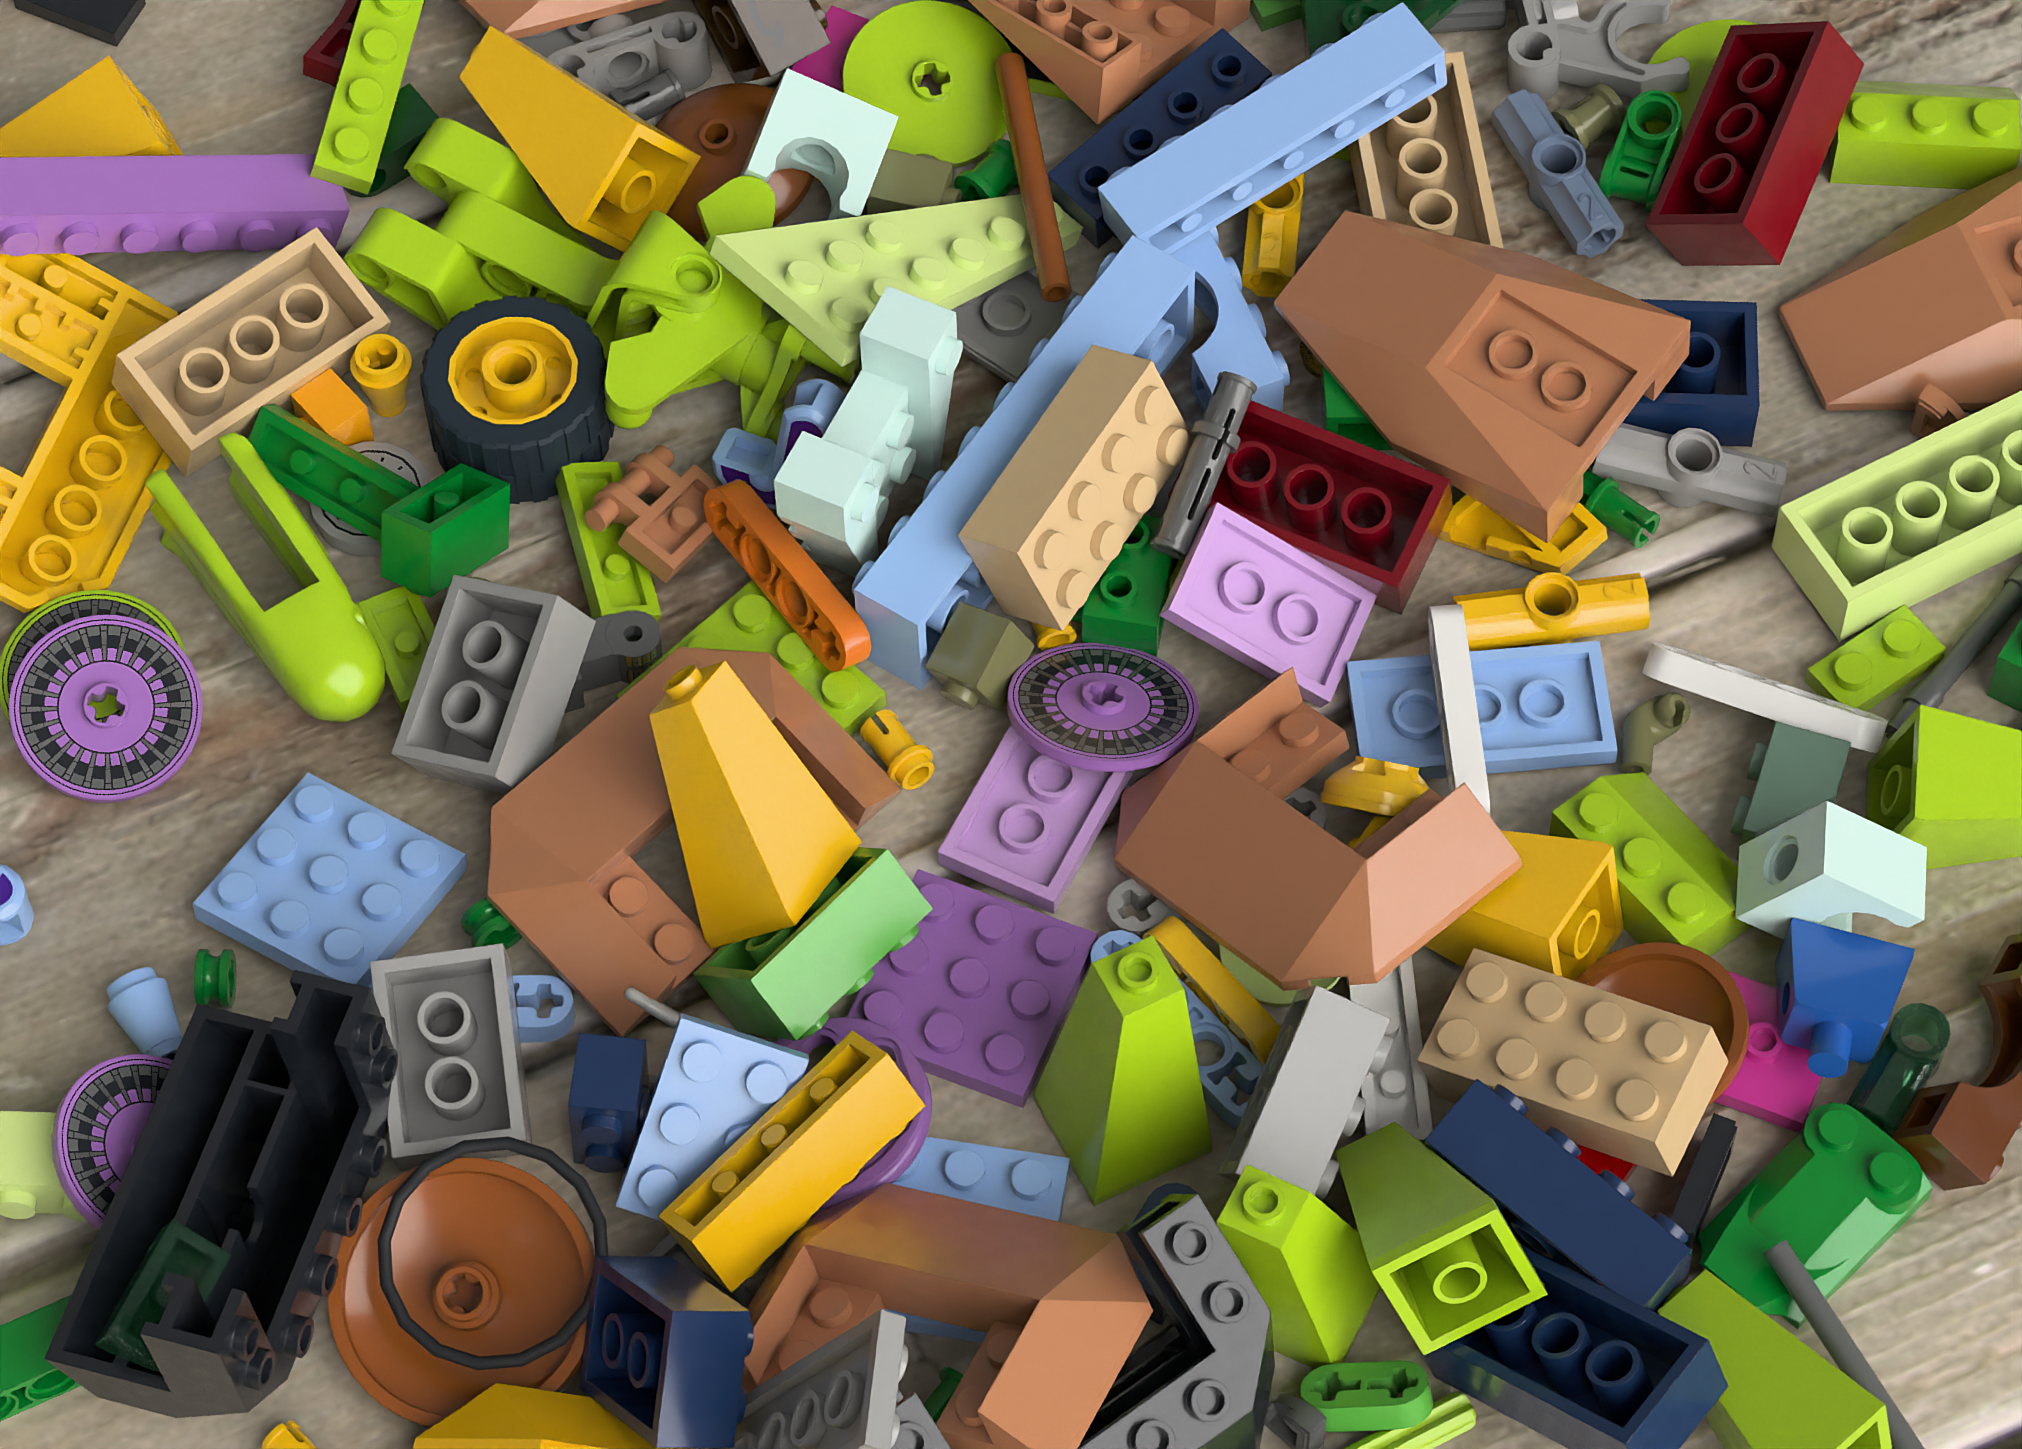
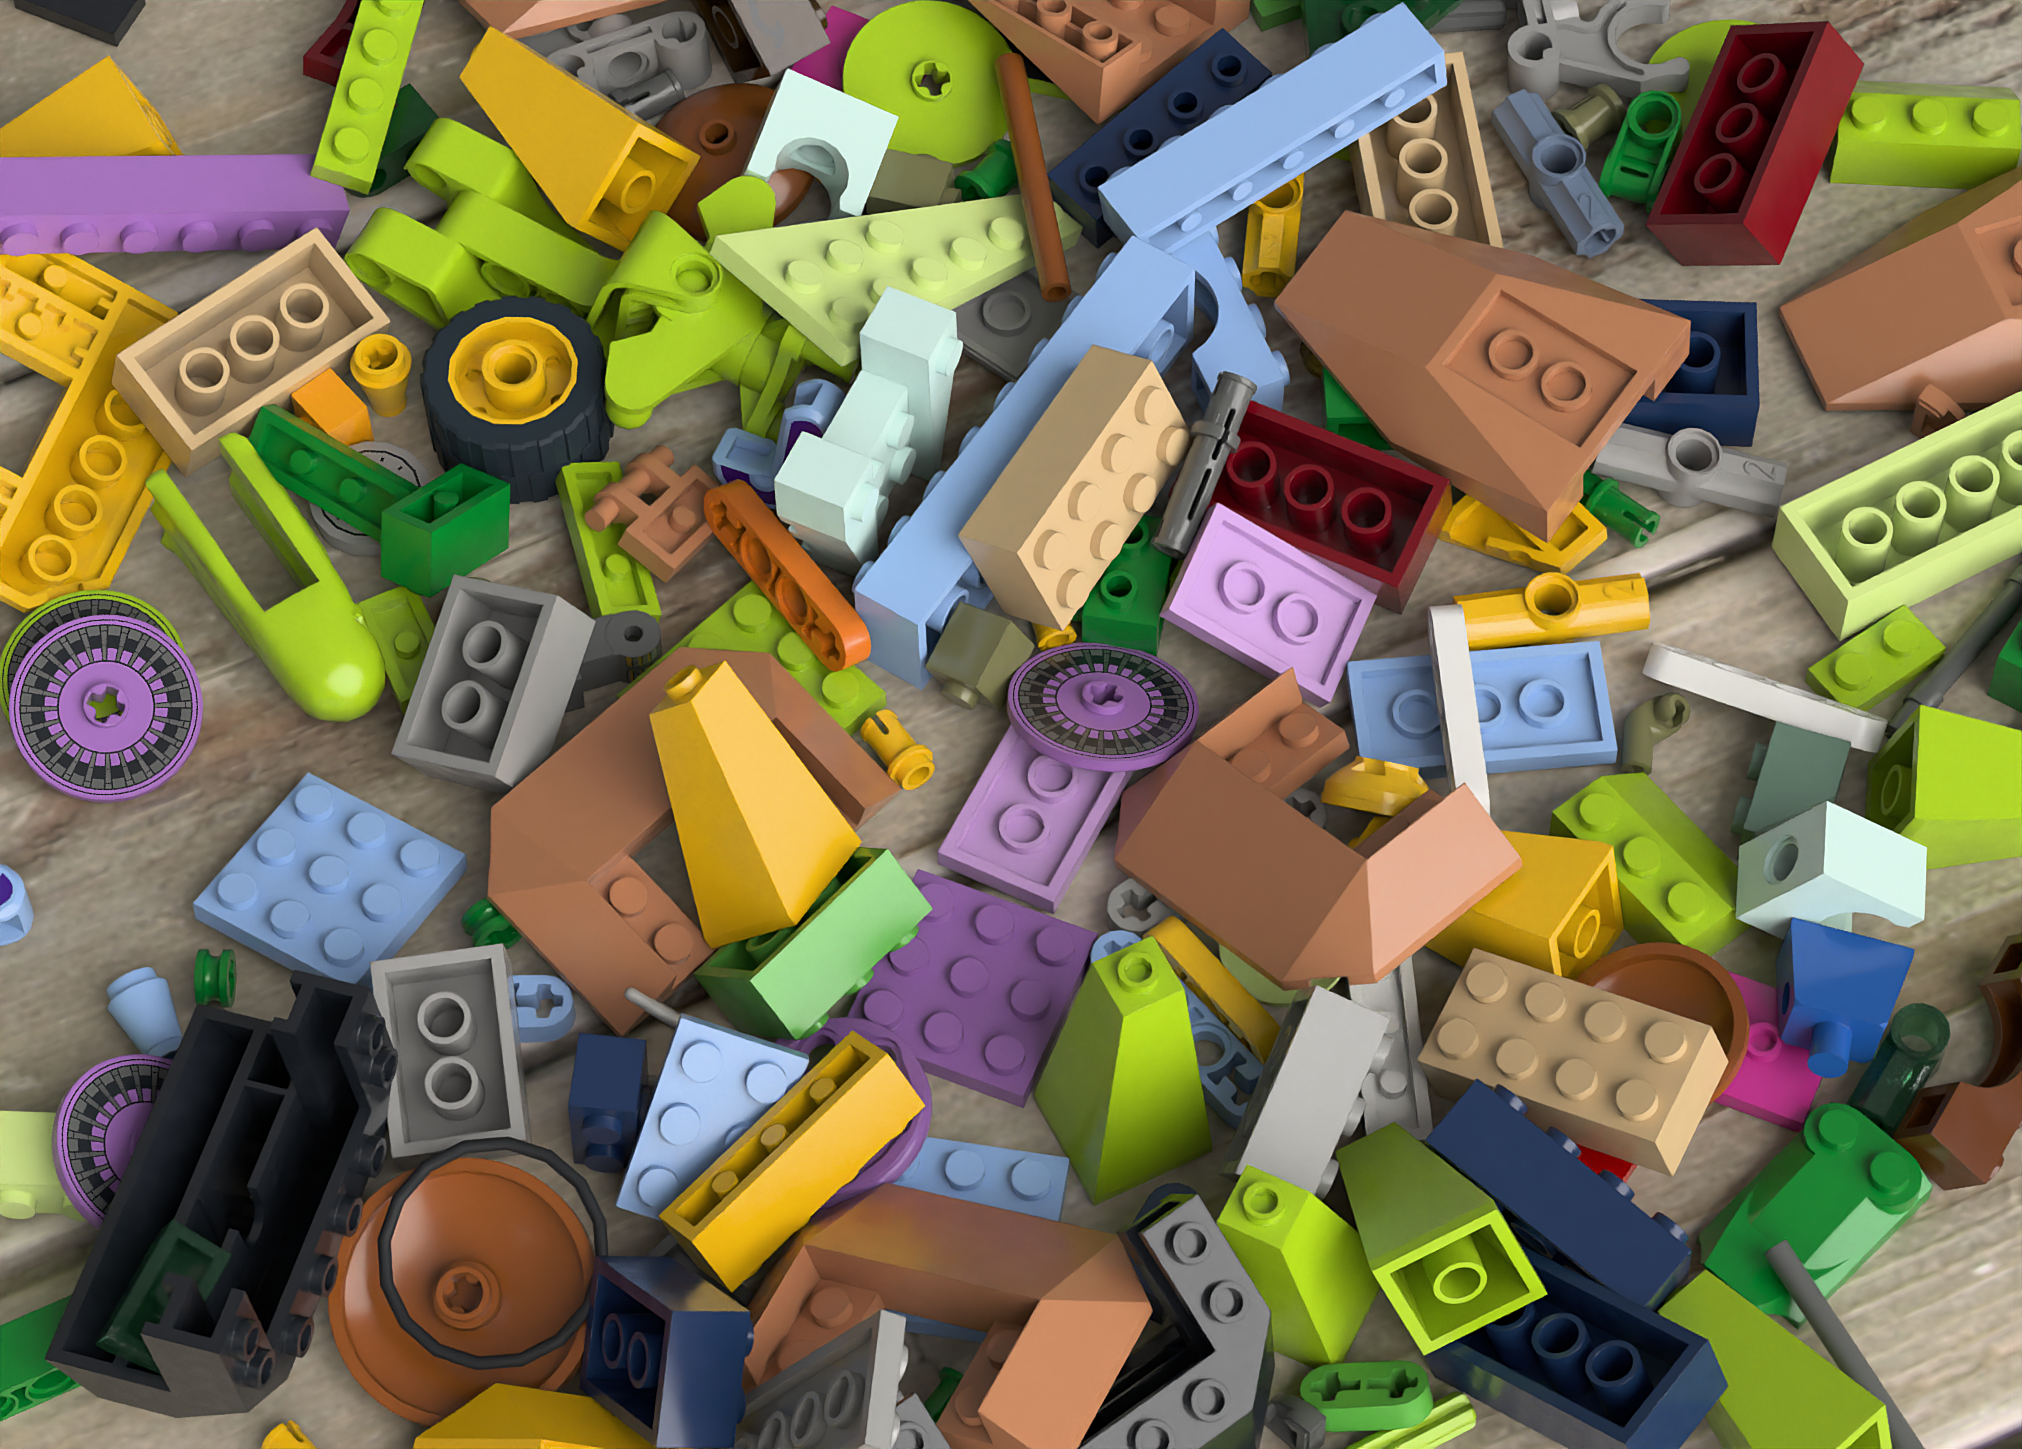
black tile [1670,1113,1738,1250] -> none

